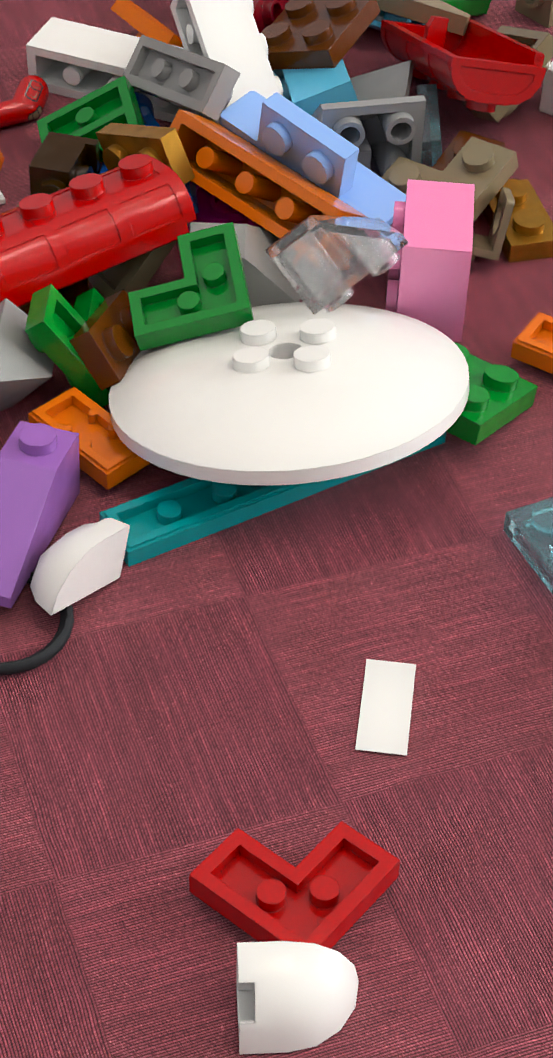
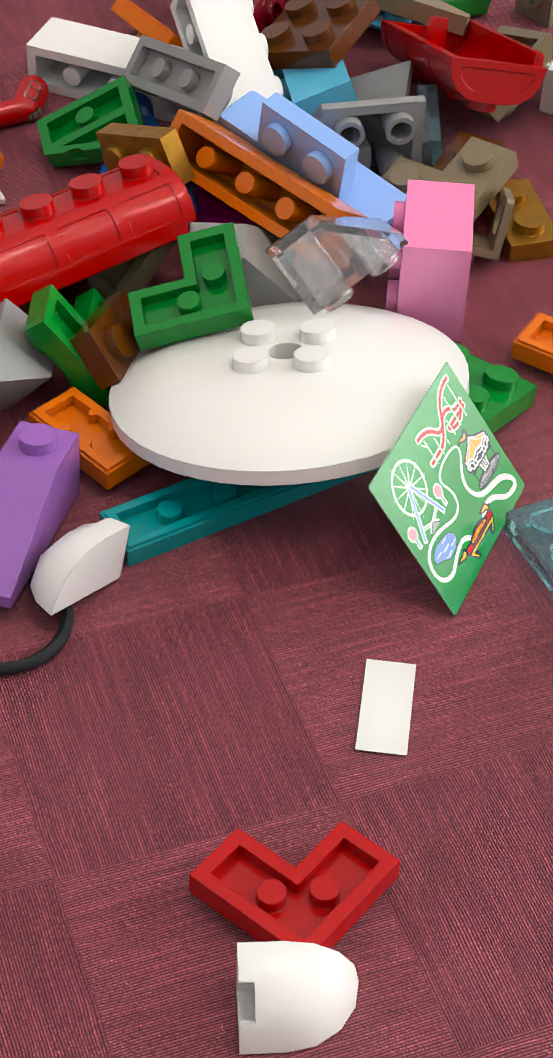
dark brown brick [29,132,100,195] -> none
none -> sticker [368,362,525,615]

